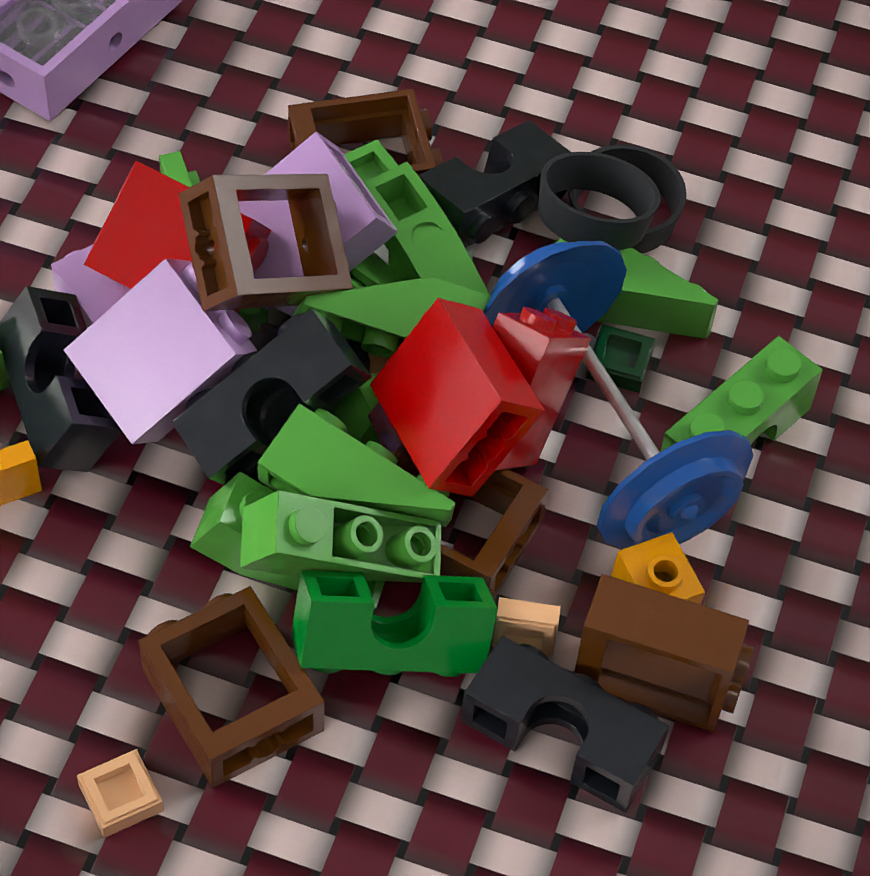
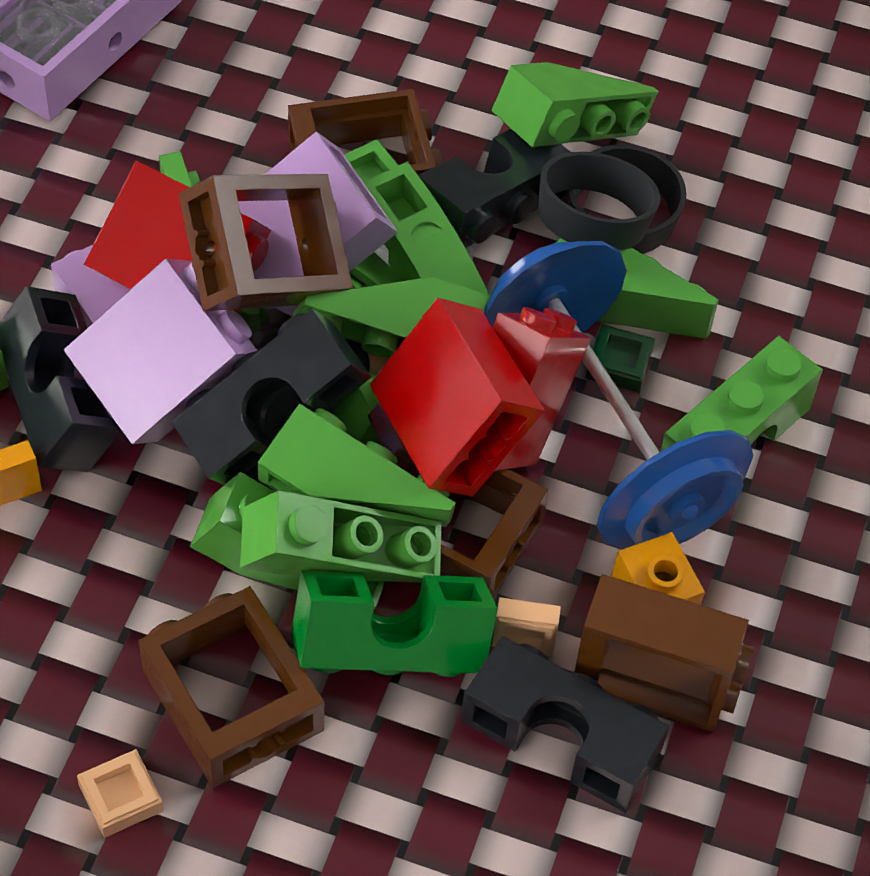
none -> bright green slope [491,62,659,147]

